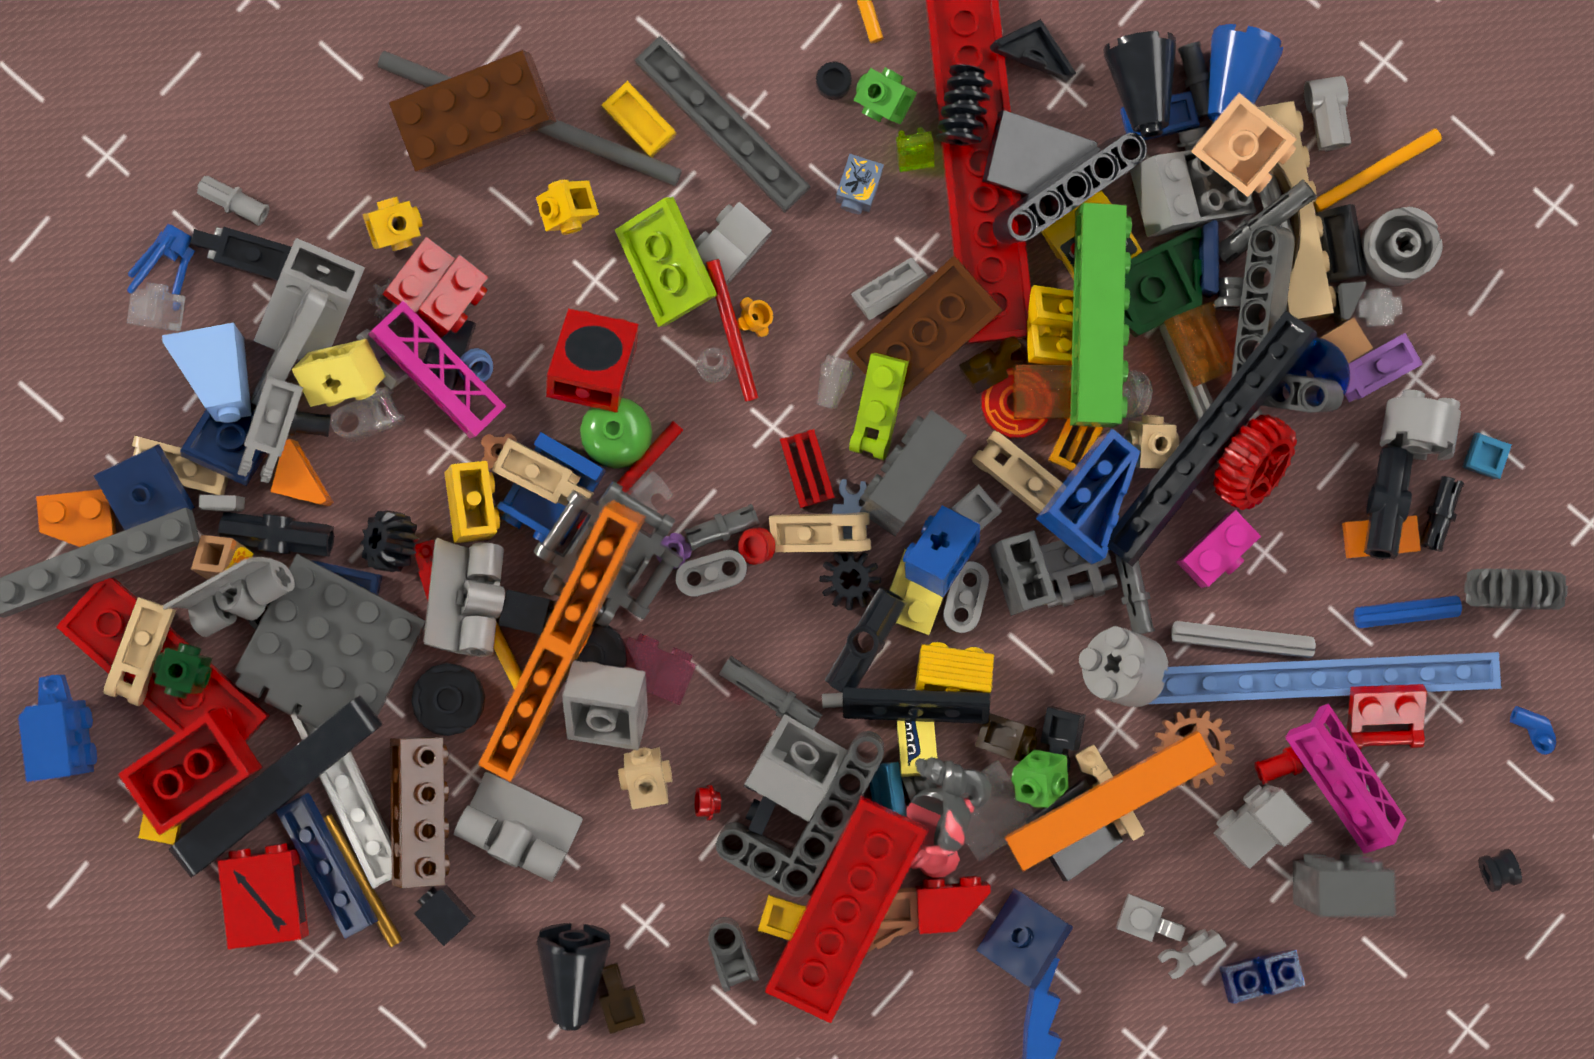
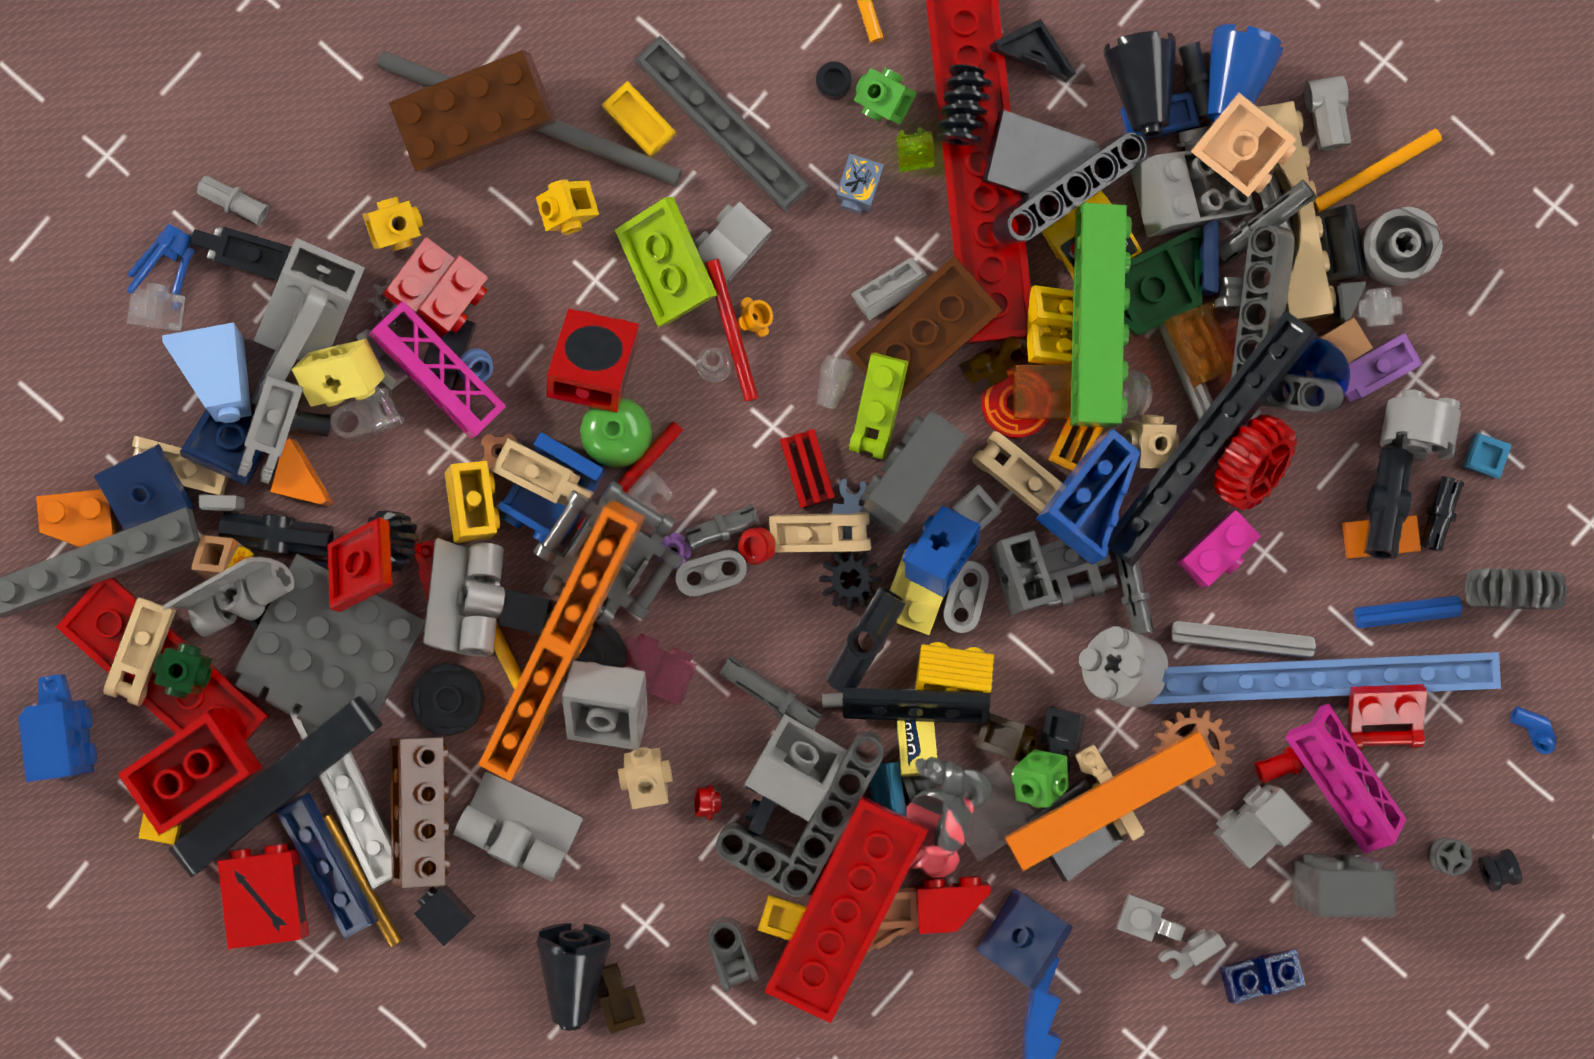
none -> red plate [327,517,392,613]
none -> dark grey wheel [1428,837,1473,876]

